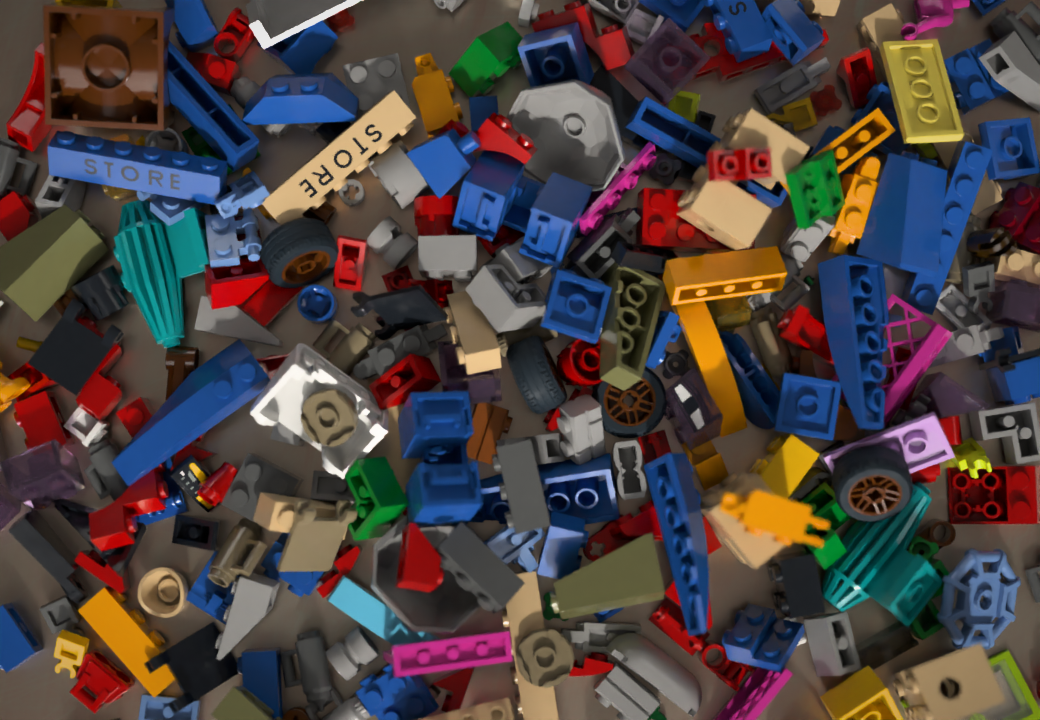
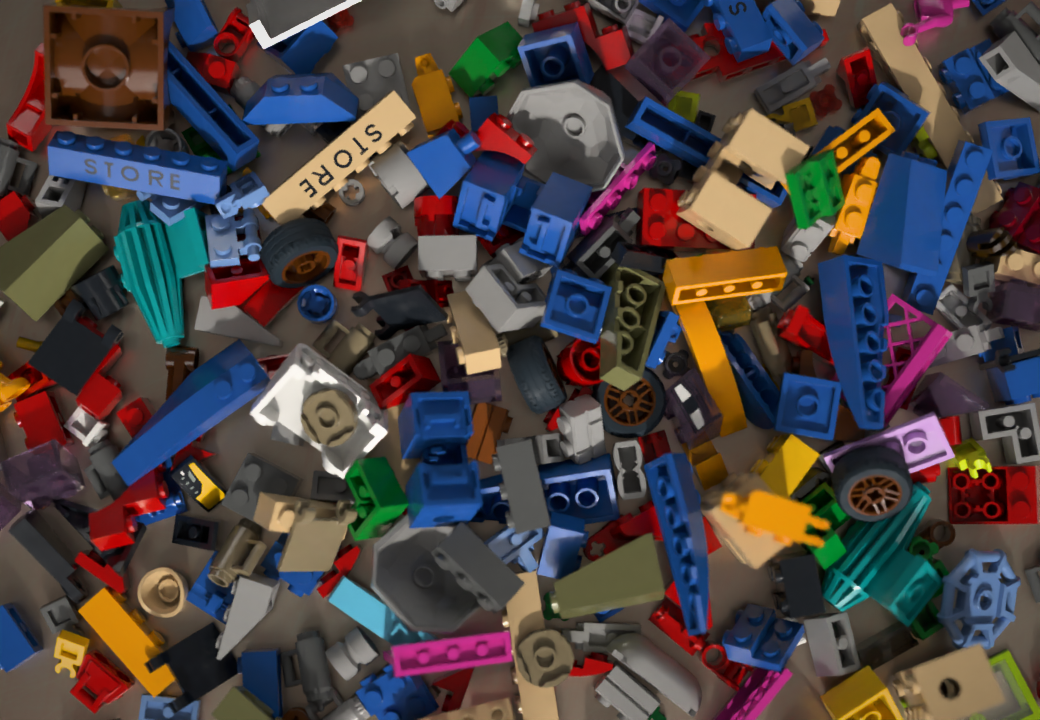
red cone [197,462,238,506] -> none
red slope [396,523,444,592] -> none
red slope [707,147,772,182] -> none
light yellow plate [880,39,964,144] -> none
dark grey plate [891,393,931,426] -> none

